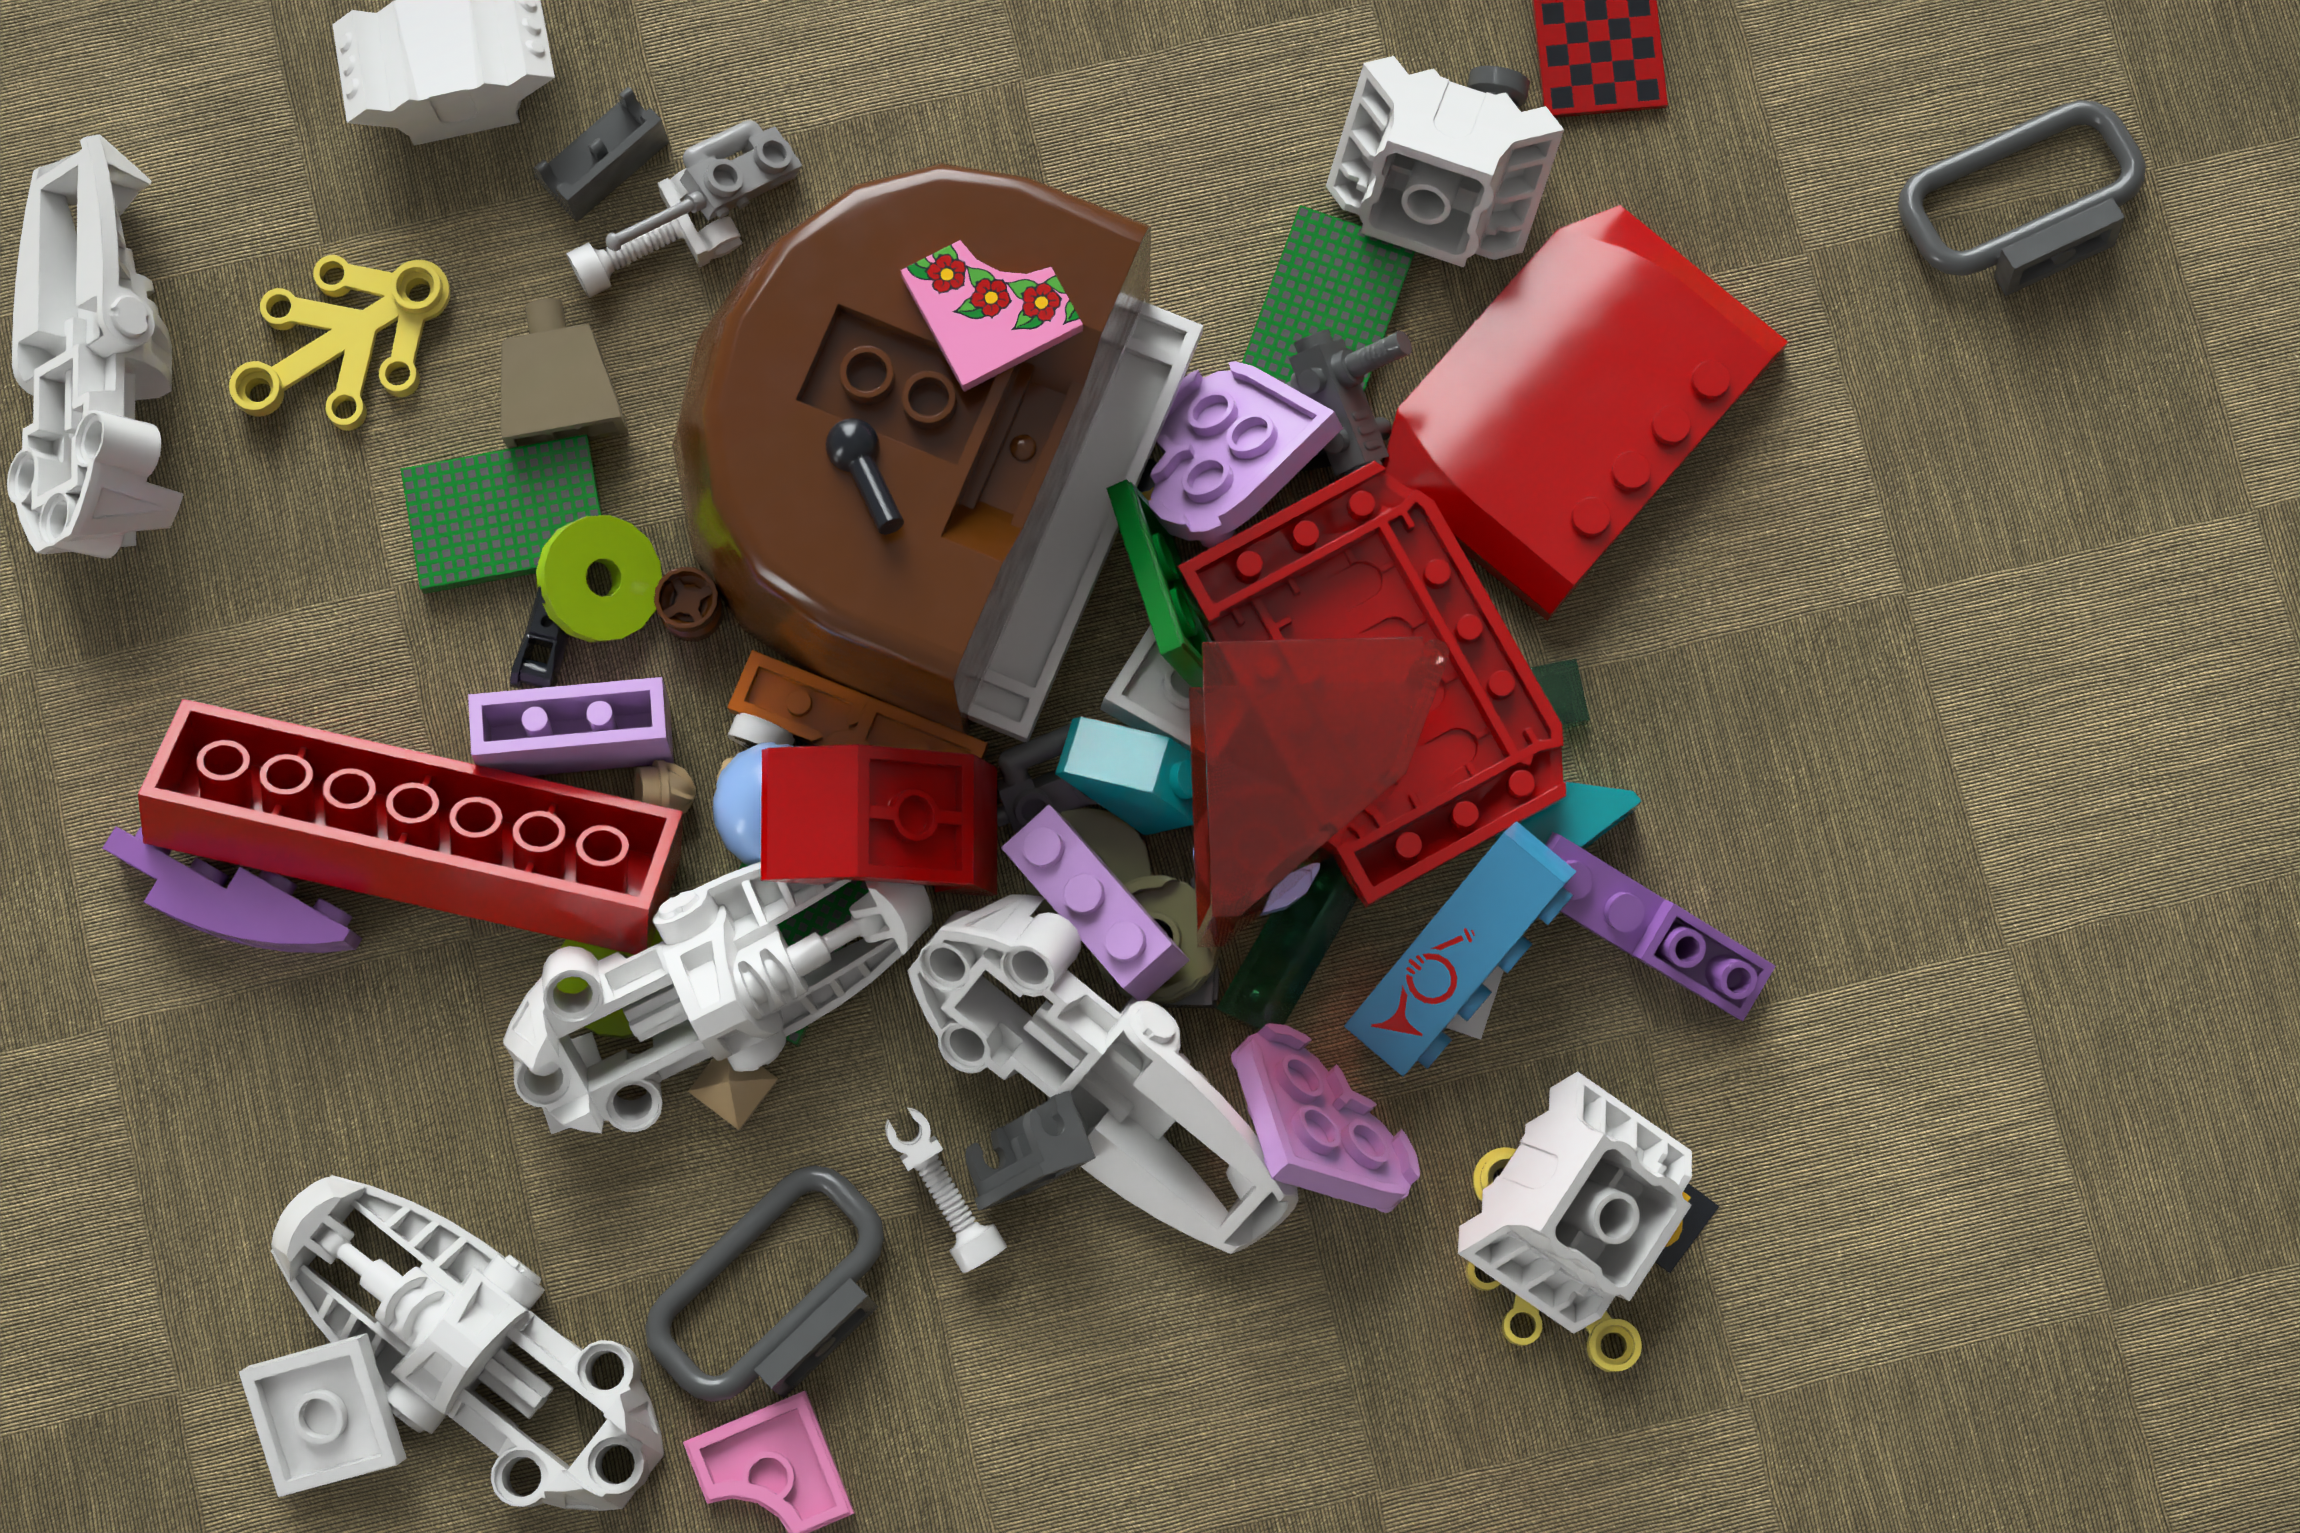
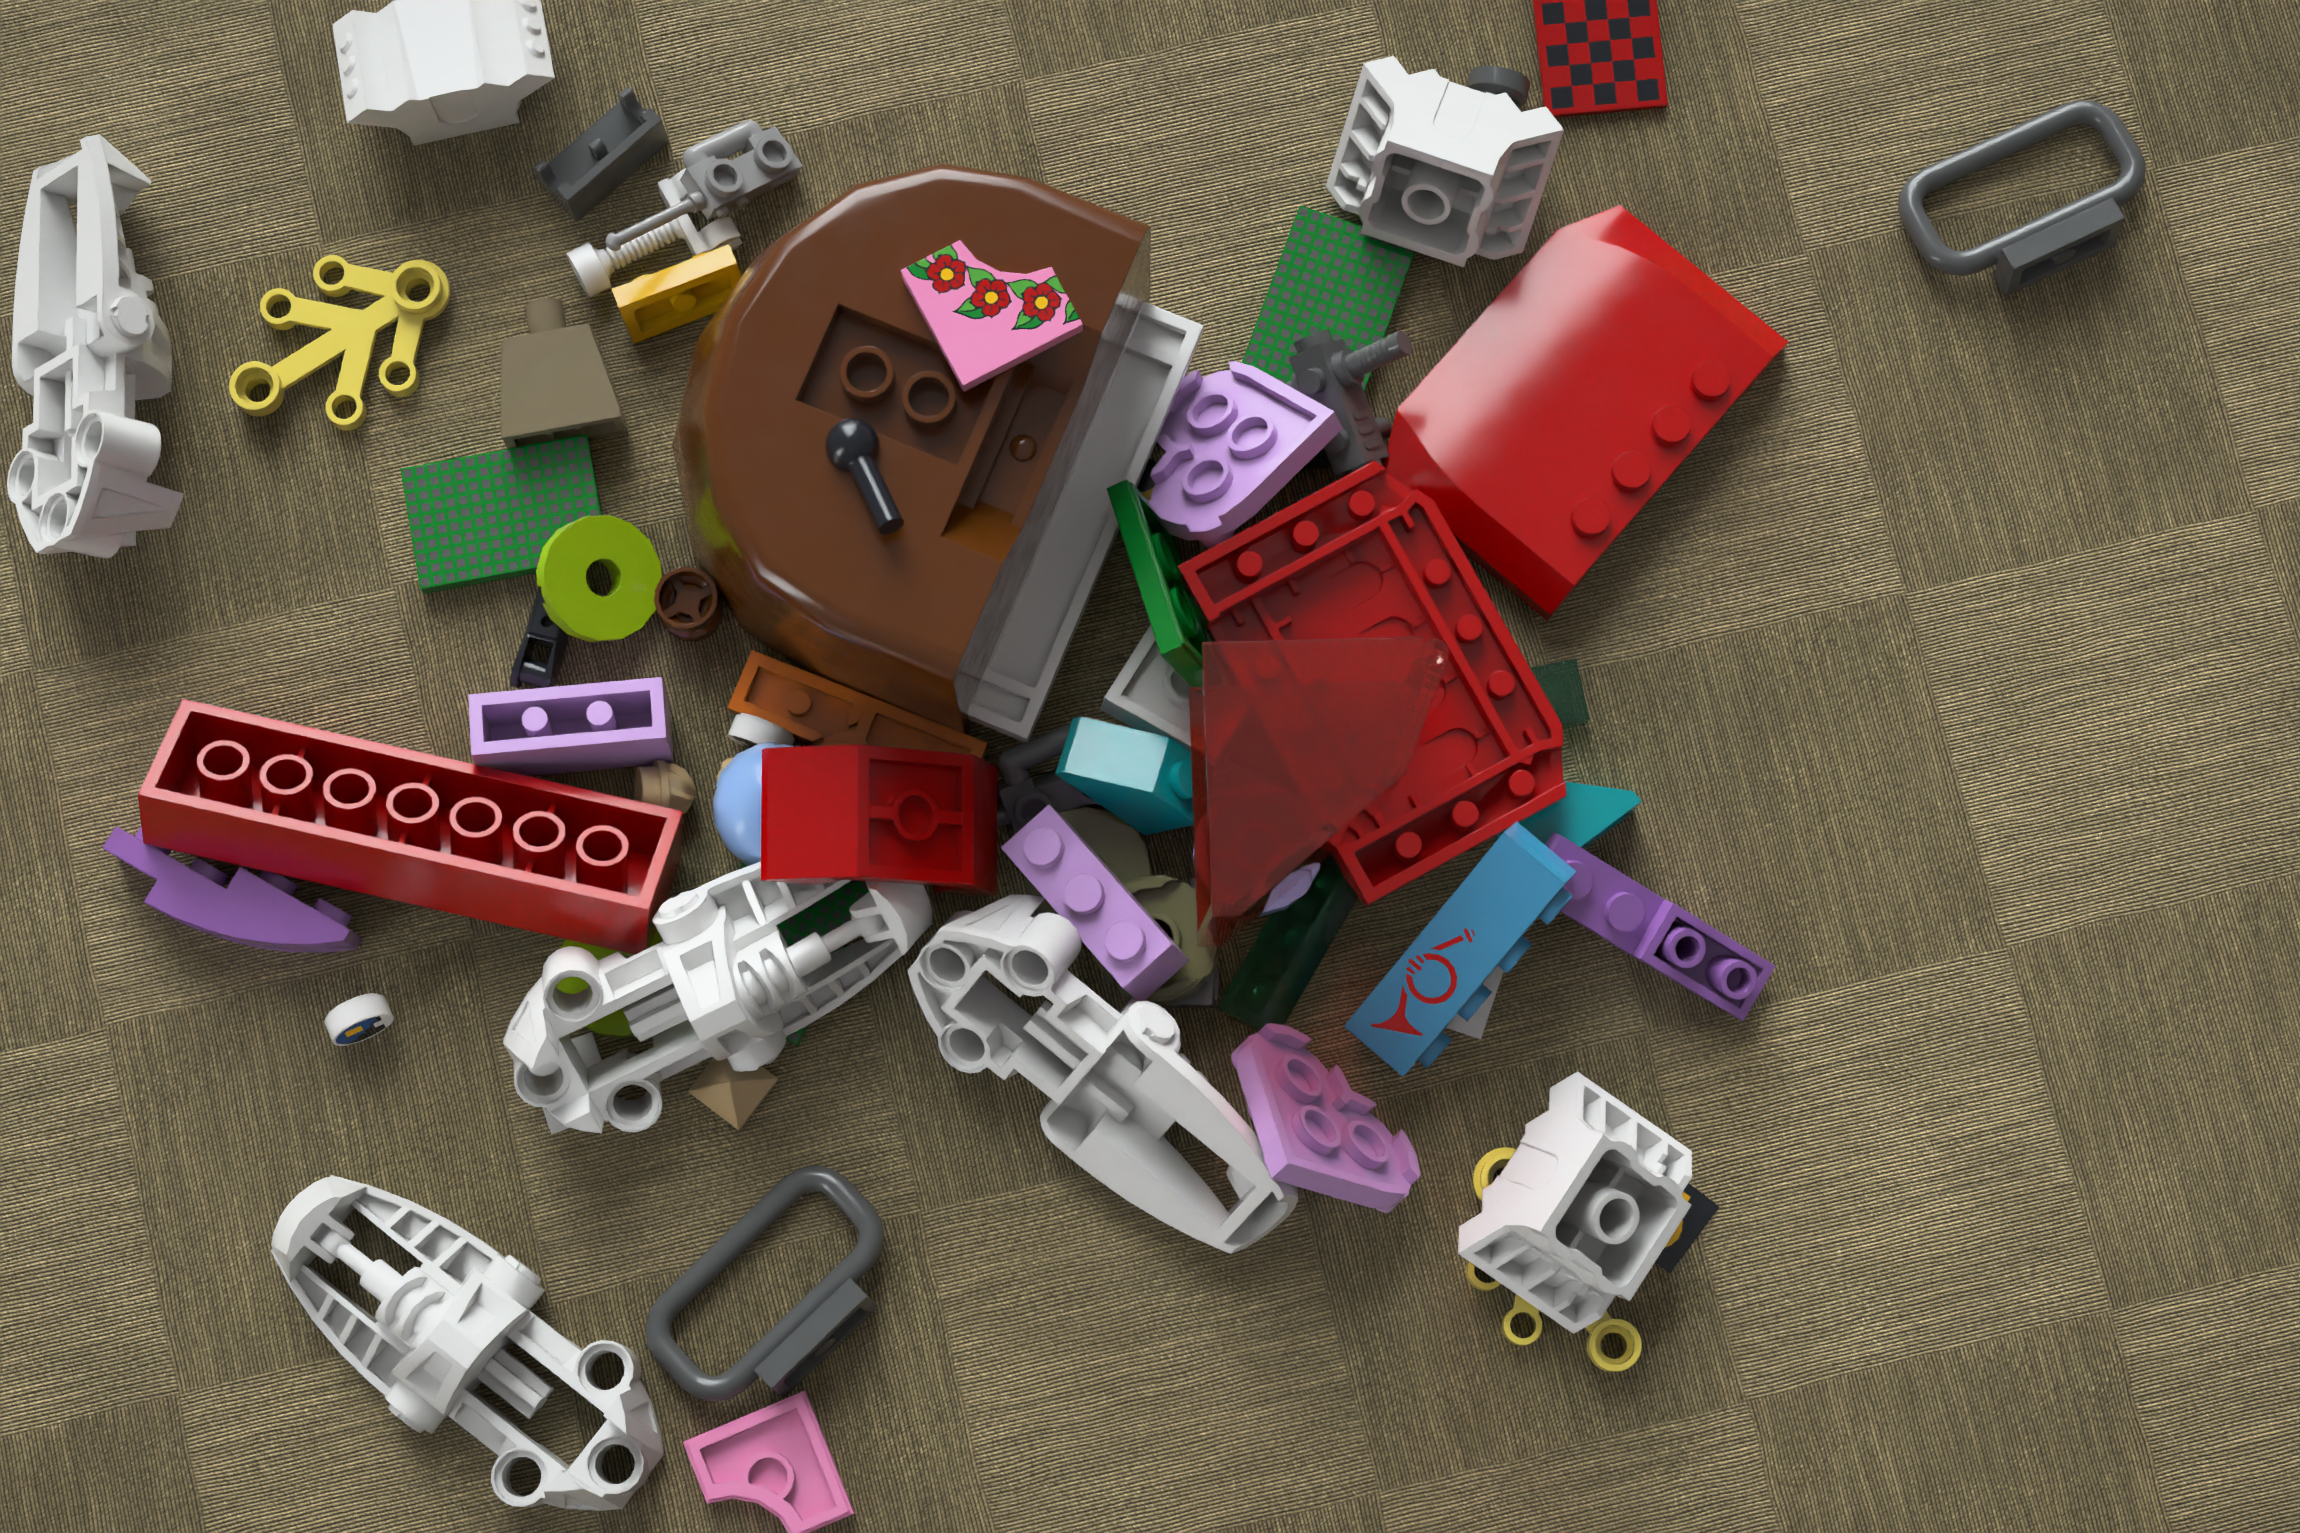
white hinge [239,1333,407,1497] -> none
white bar [885,1107,1007,1273] -> none
dark grey hinge [965,1091,1096,1211] -> none
none -> white tile [324,993,394,1046]
none -> yellow plate [612,244,742,344]

